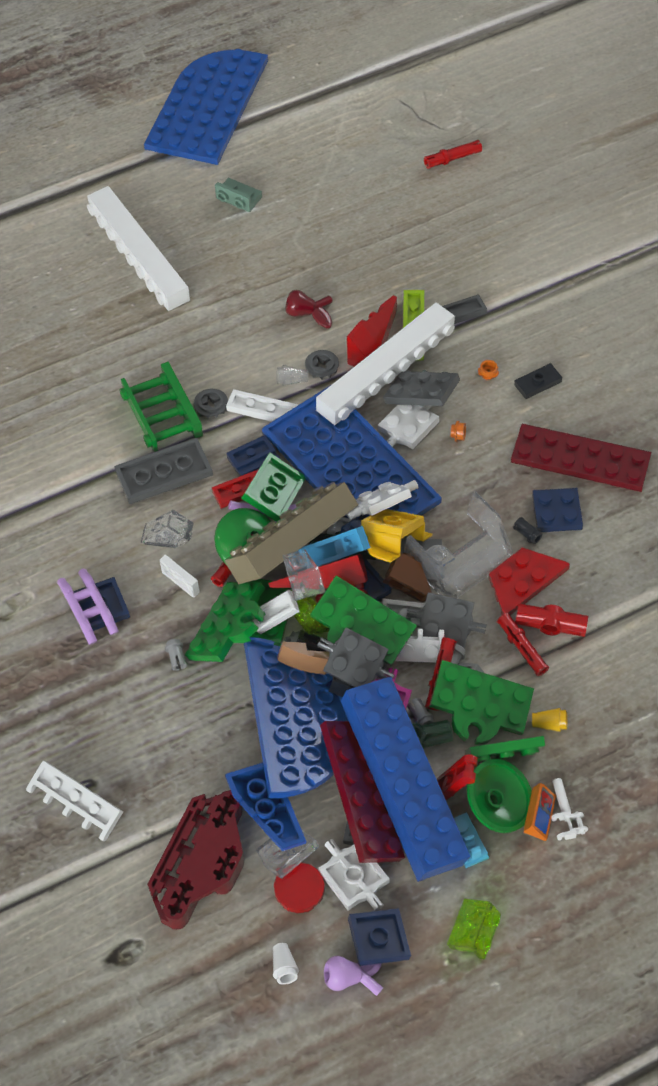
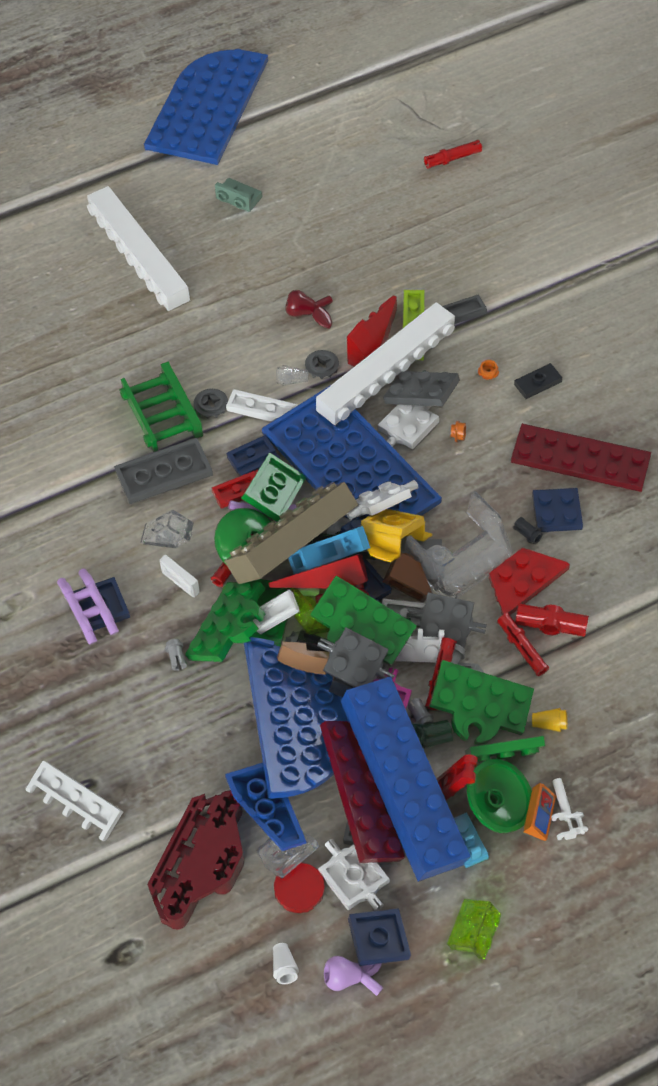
clear slope [282,549,325,601] -> none

